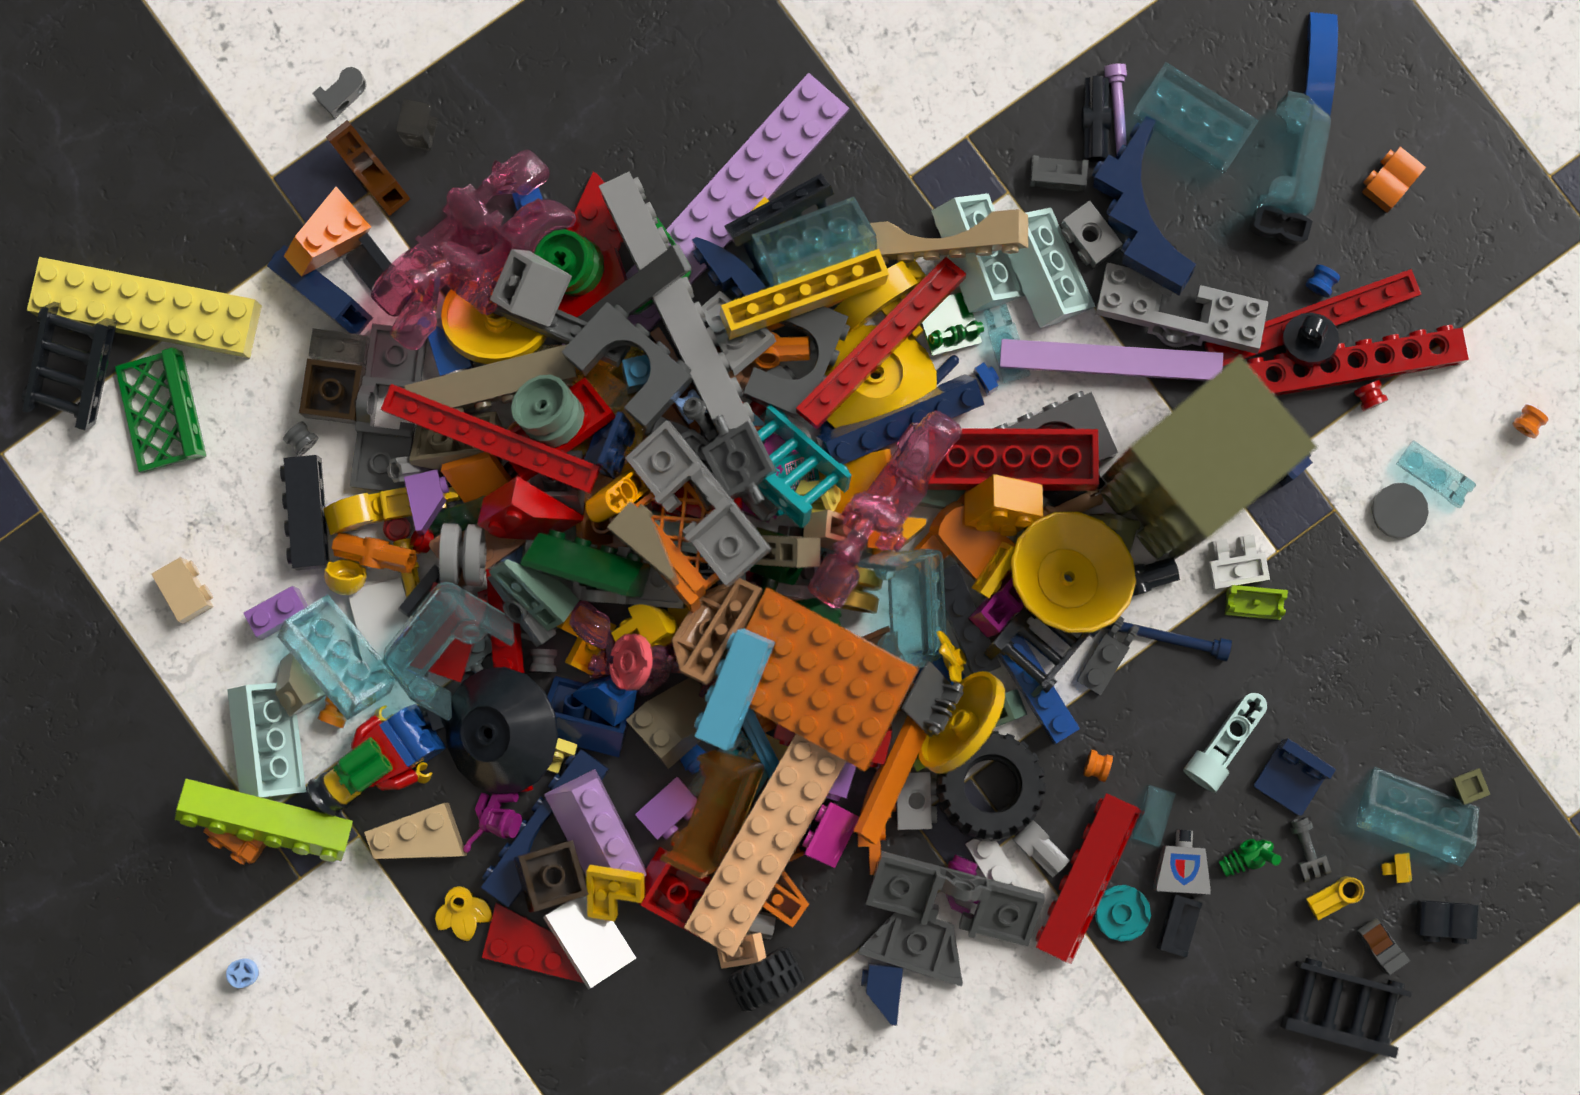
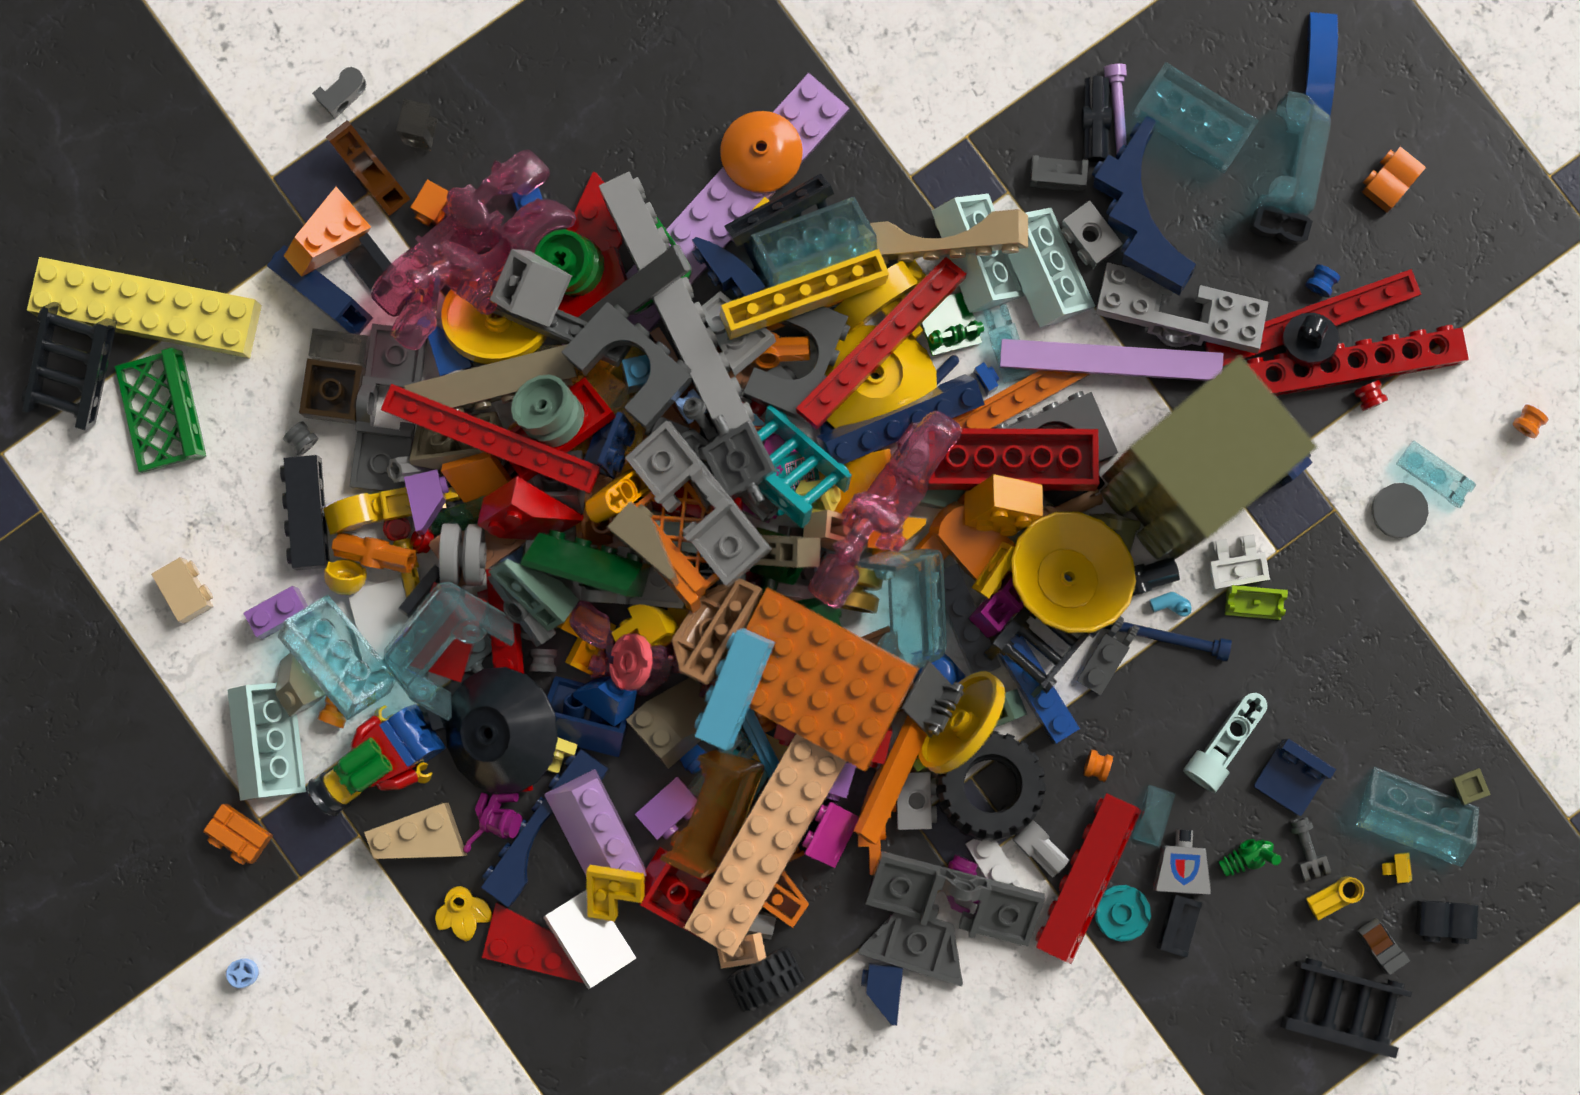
lime brick [175,779,353,862] -> none
dark brown brick [513,840,589,912] -> none
yellow plate [936,631,967,683] -> none
none -> orange brick [411,179,454,226]
none -> orange dish [720,111,803,193]
none -> orange plate [941,370,1091,428]
none -> medium azure arm [1149,592,1192,617]

